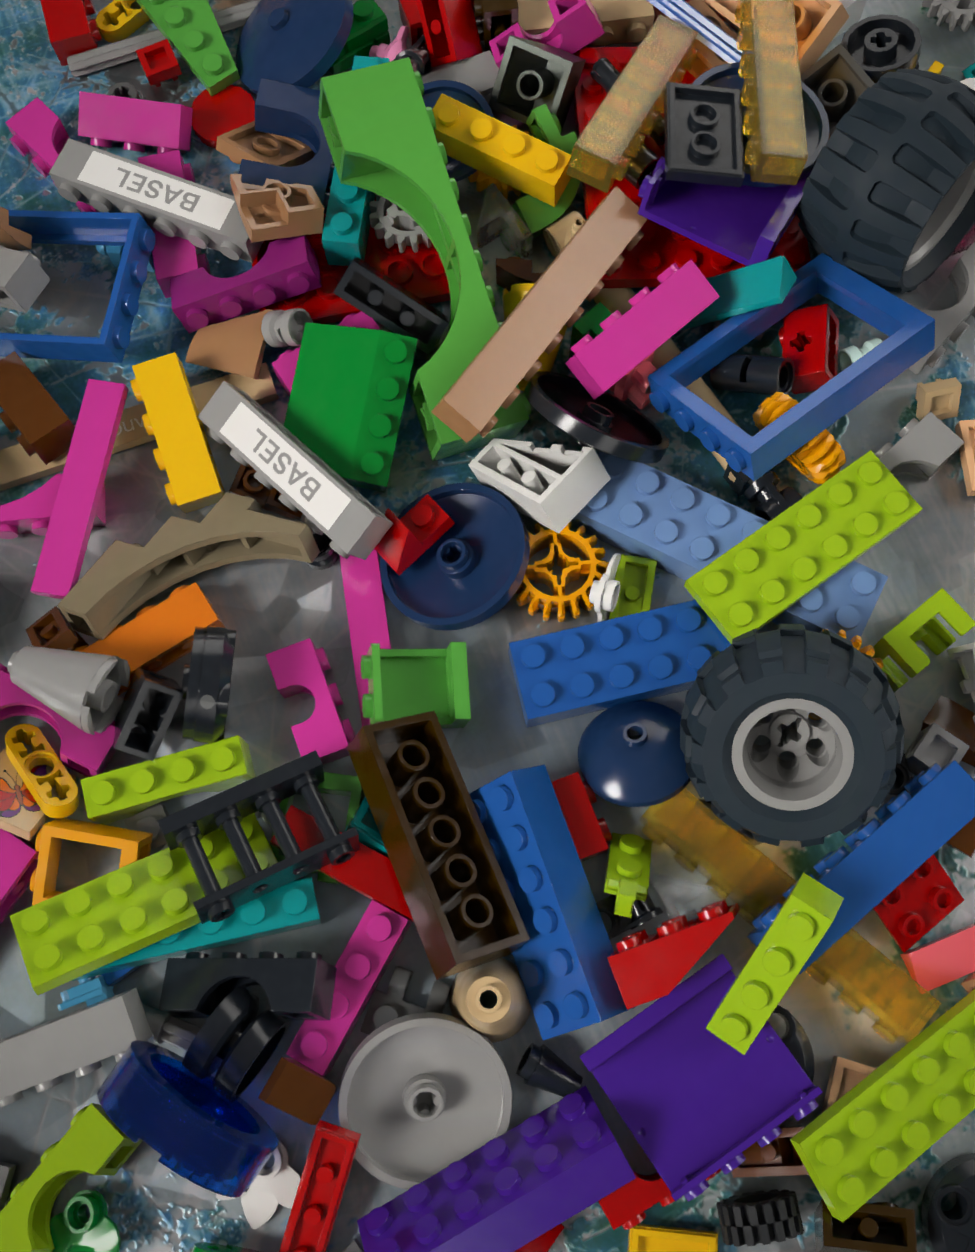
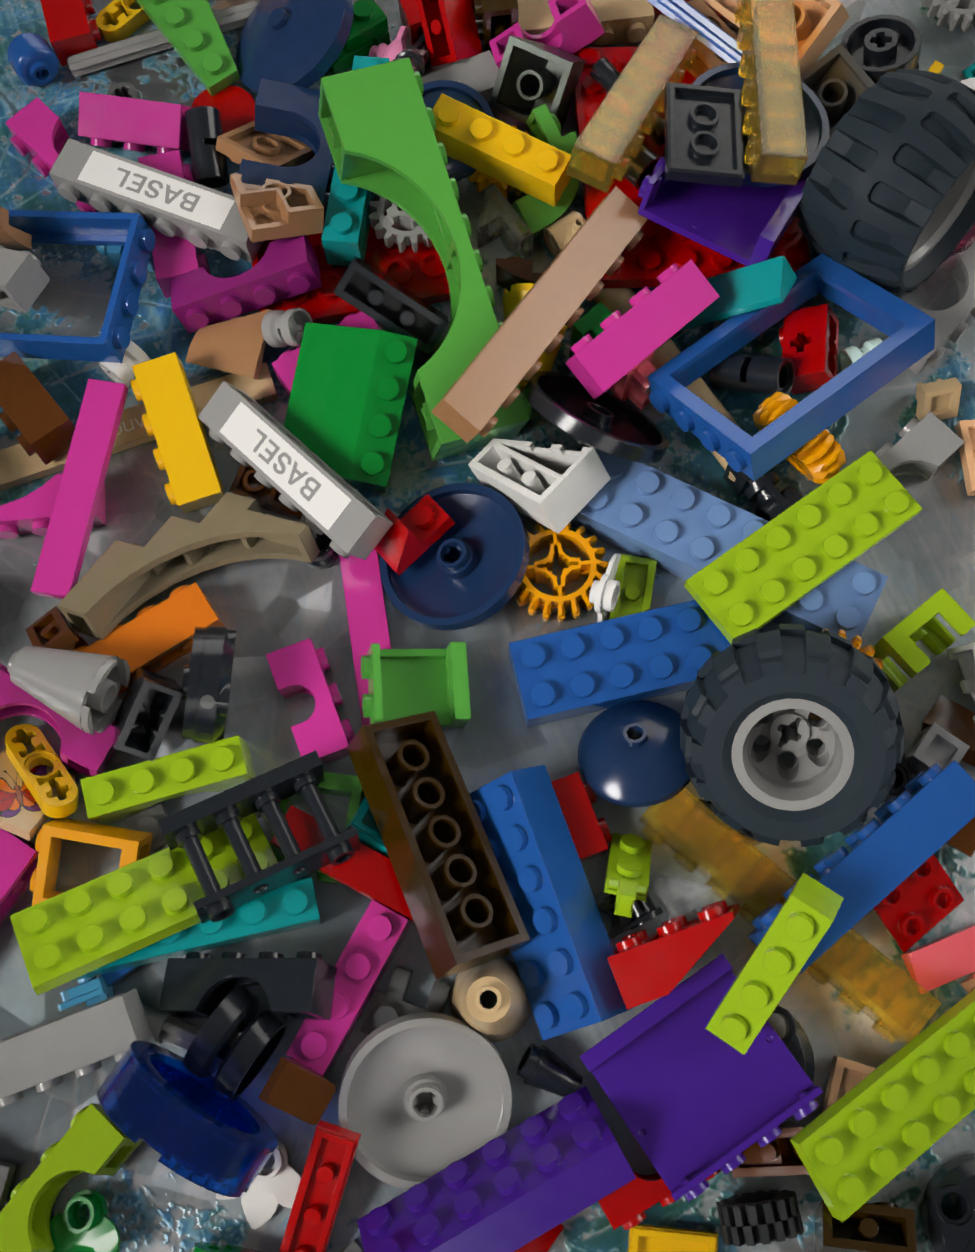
red tile [136,39,182,87] -> none
none -> blue head [7,32,59,87]
none -> white wheel [99,340,150,388]
none -> black pin [185,106,230,189]

